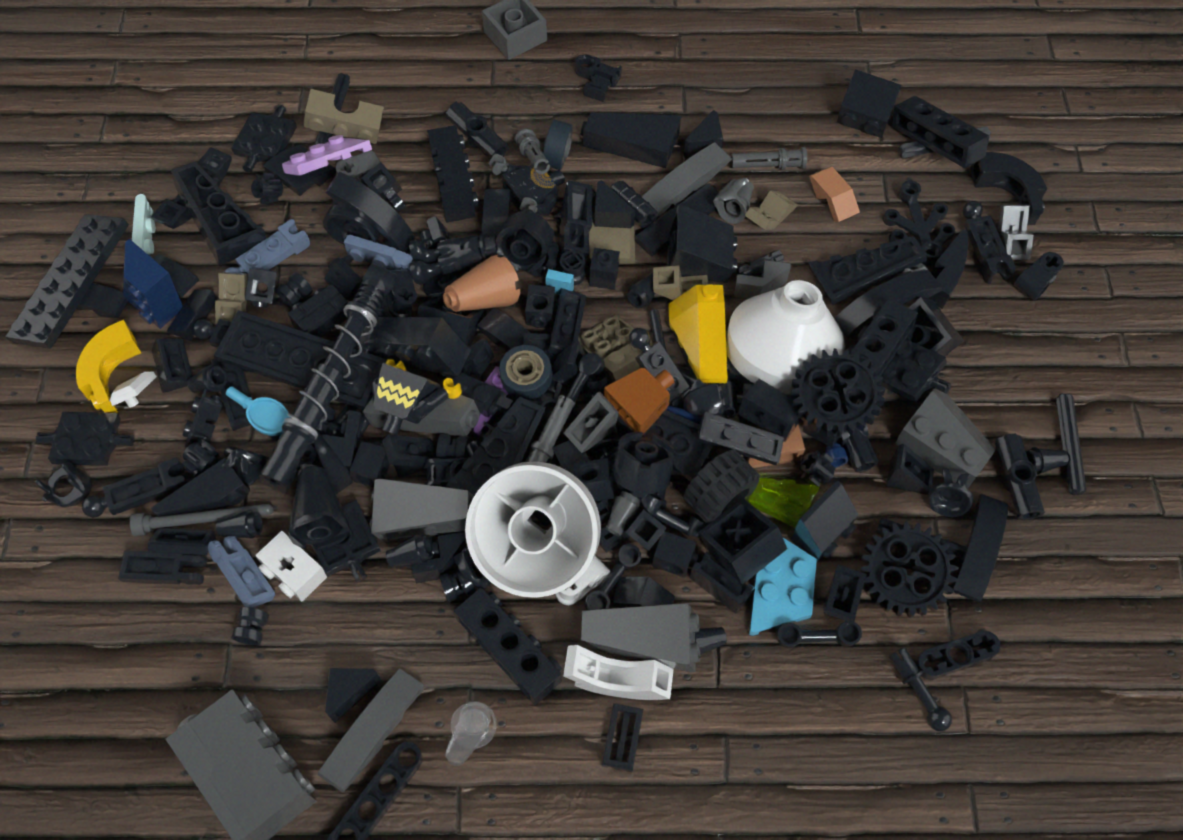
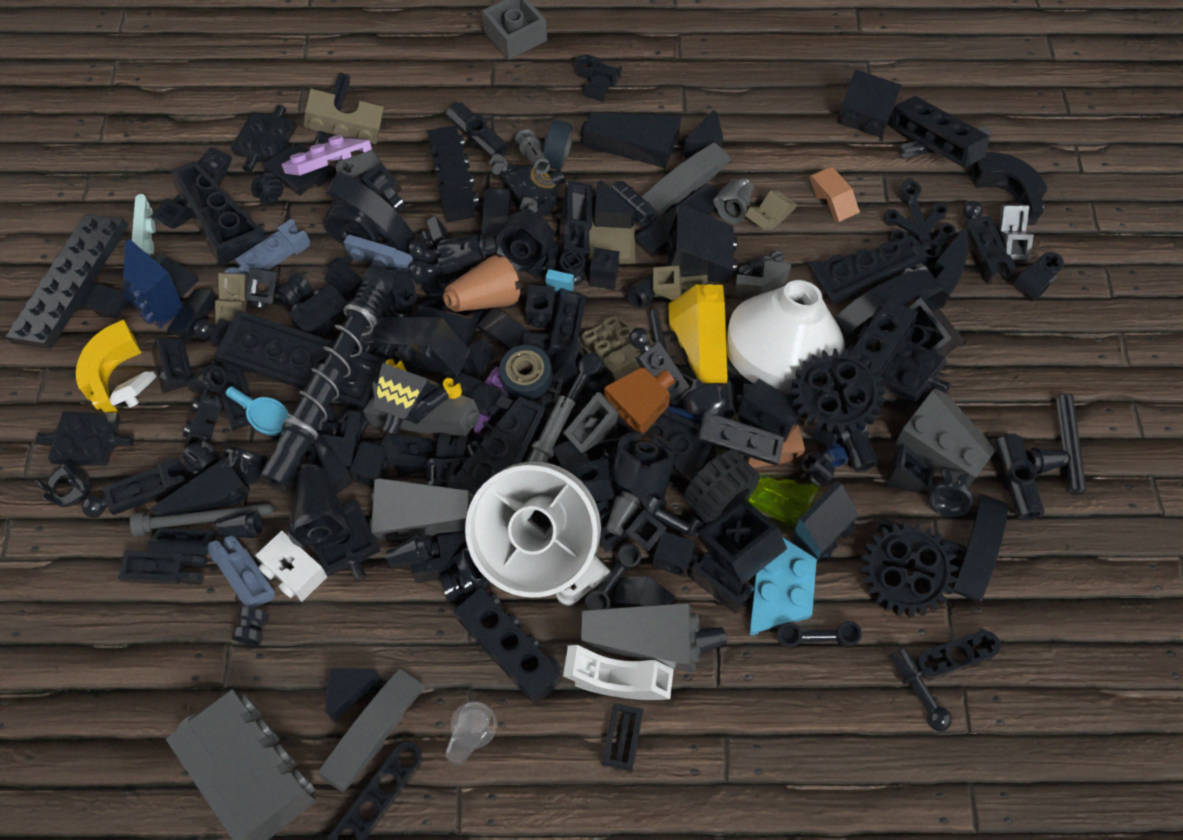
dark grey pin [731,147,807,170] -> none
black slope [823,564,866,623] -> none

